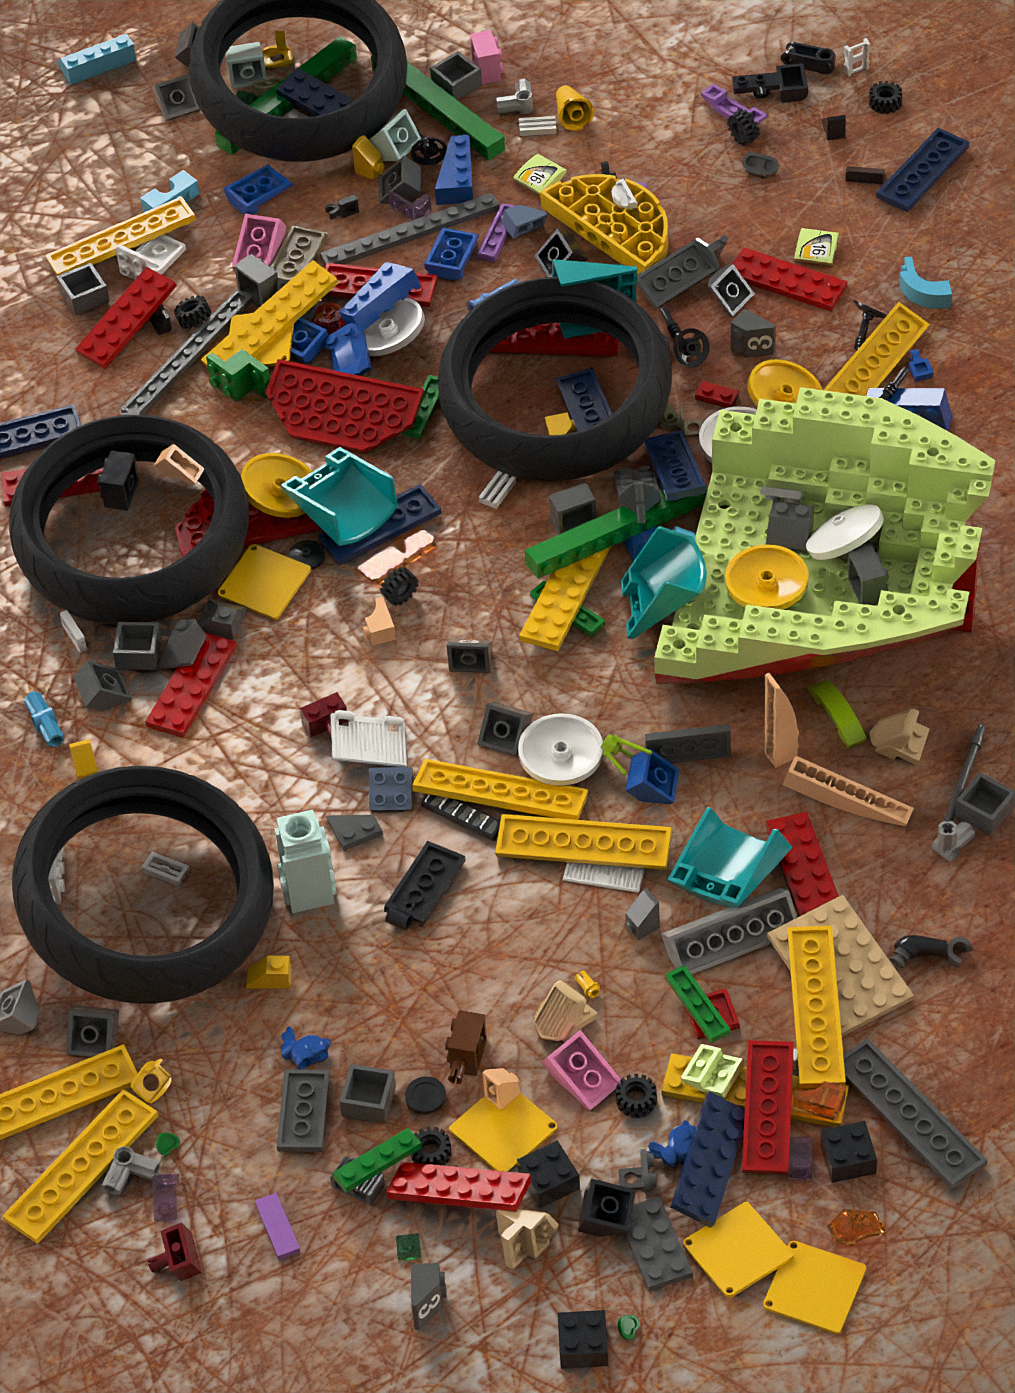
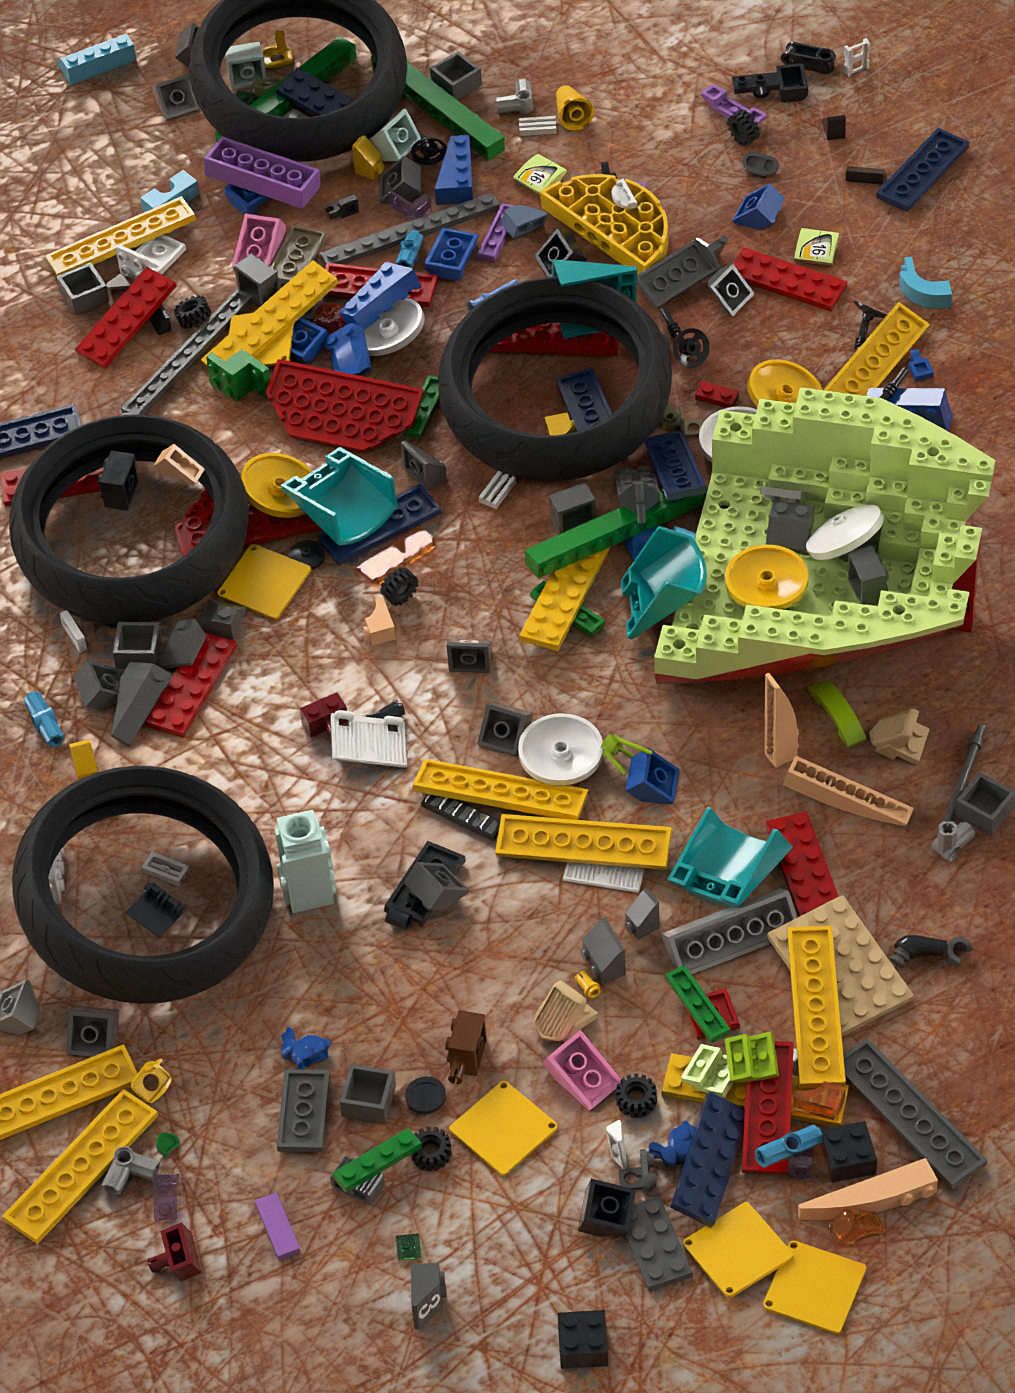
yellow slope [246,956,292,989] -> none
dark grey wing [327,815,383,851] -> none
sand blue bracket [369,767,413,811] -> none
plate [386,1162,531,1212] -> none
bright pink brick [470,30,504,85] -> none
light nougat slope [483,1068,520,1110] -> none
tan piece [496,1209,558,1270] -> none
black brick [517,1140,580,1208] -> none
green piece [618,1315,640,1340] -> none
dark grey plate [645,724,731,764] -> none
dark grey slope [731,309,776,358] -> none
black tyre [869,81,902,114] -> none
none -> white slope [106,274,131,290]
none -> dark grey wedge [111,662,172,747]
none -> black hinge [125,882,188,938]
none -> medium lavender brick [204,136,321,209]
none -> black cone [366,700,405,719]
none -> dark azure piece [395,230,423,268]
none -> dark grey slope [401,441,447,491]
none -> dark grey slope [404,862,470,911]
none -> dark grey slope [580,918,626,985]
none -> white slope [606,1120,628,1170]
none -> lime slope [725,1032,779,1082]
none -> blue slope [732,183,785,230]
none -> dark azure piece [755,1125,823,1168]
none -> light nougat slope [798,1158,938,1220]

